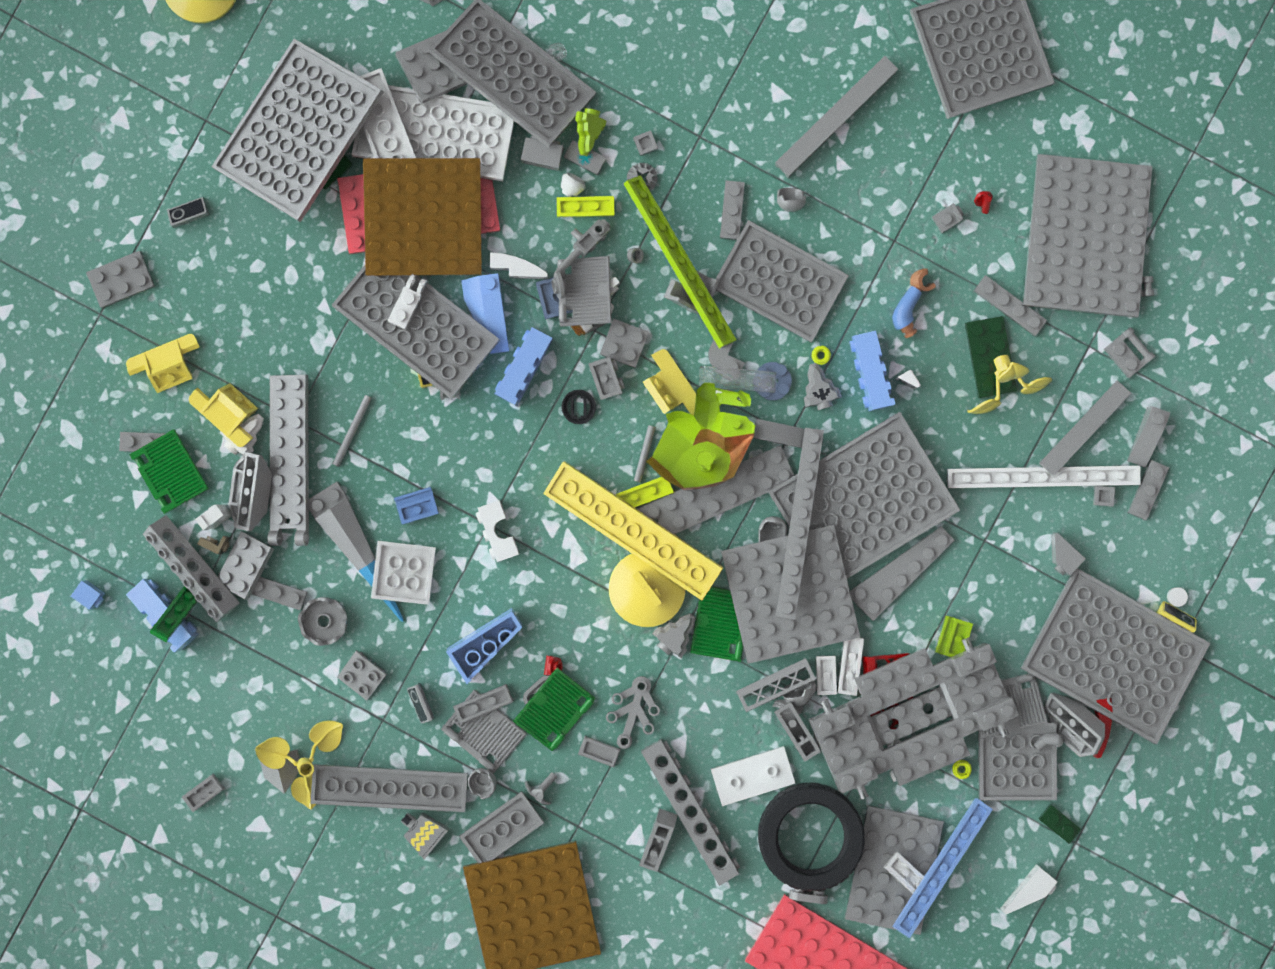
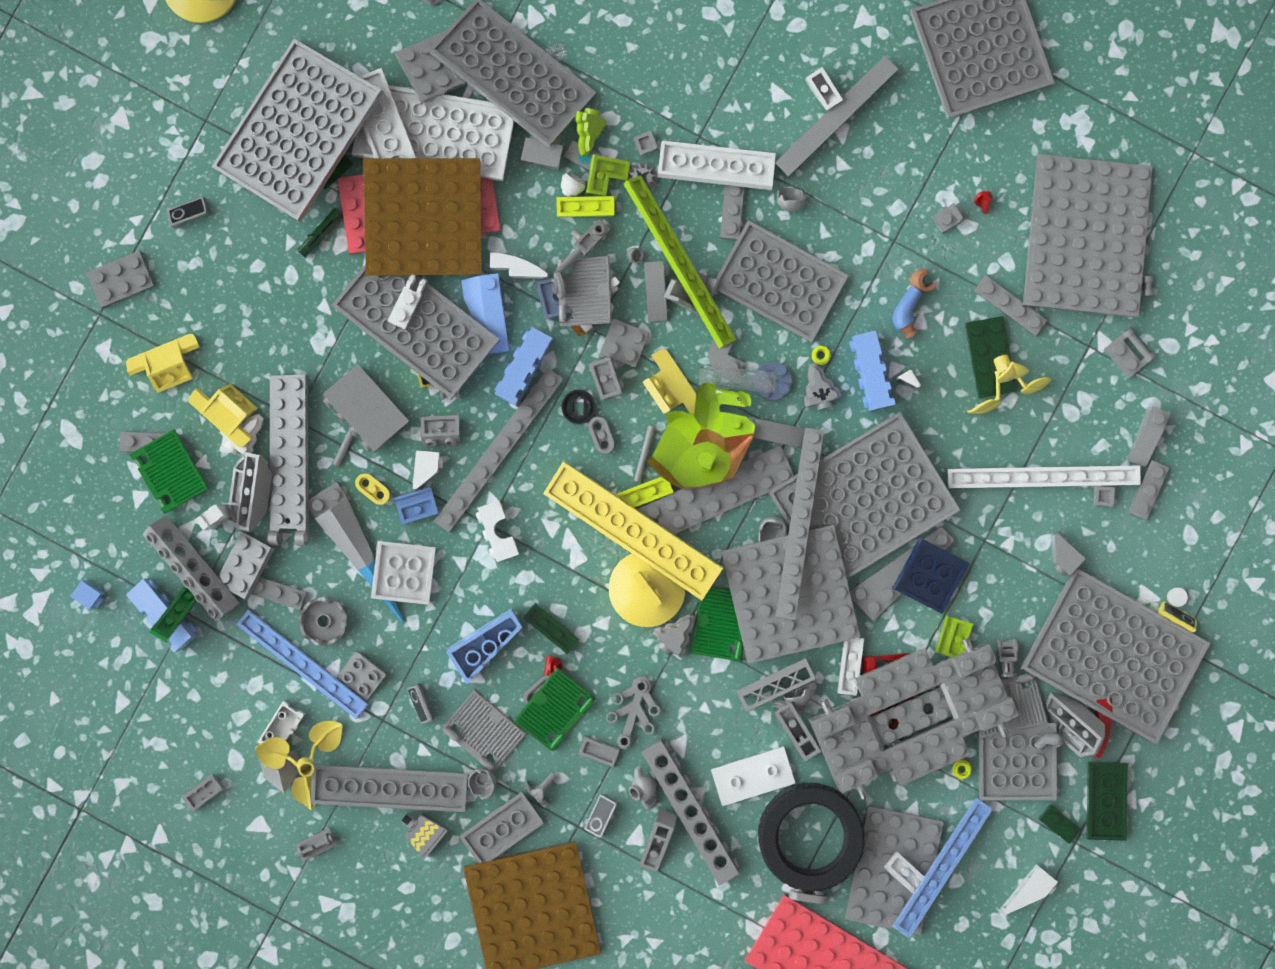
dark tan bracket [197,536,230,555] -> none
light grey tile [453,684,514,724] -> none
white plate [816,656,837,695] -> none
light grey tile [1039,381,1131,476] -> none
none -> light blue tile [236,609,369,719]
none -> white piece [258,700,306,744]
none -> light grey hinge [295,828,337,862]
none -> dark green pin [296,207,343,258]
none -> light grey panel [323,364,409,453]
none -> light yellow plate [355,473,390,505]
none -> white slope [413,450,444,489]
none -> light grey bracket [421,415,461,447]
none -> light grey plate [434,368,564,533]
none -> dark green plate [523,603,579,654]
none -> slope [584,794,617,838]
none -> lime plate [586,155,630,196]
none -> light grey plate [588,417,614,454]
none -> light grey piece [629,765,657,810]
none -> light grey slope [644,261,668,322]
none -> white plate [657,141,776,190]
none -> white slope [805,67,843,111]
none -> dark blue plate [892,537,970,614]
none -> light grey connector [996,638,1018,677]
none -> dark green plate [1086,762,1128,841]

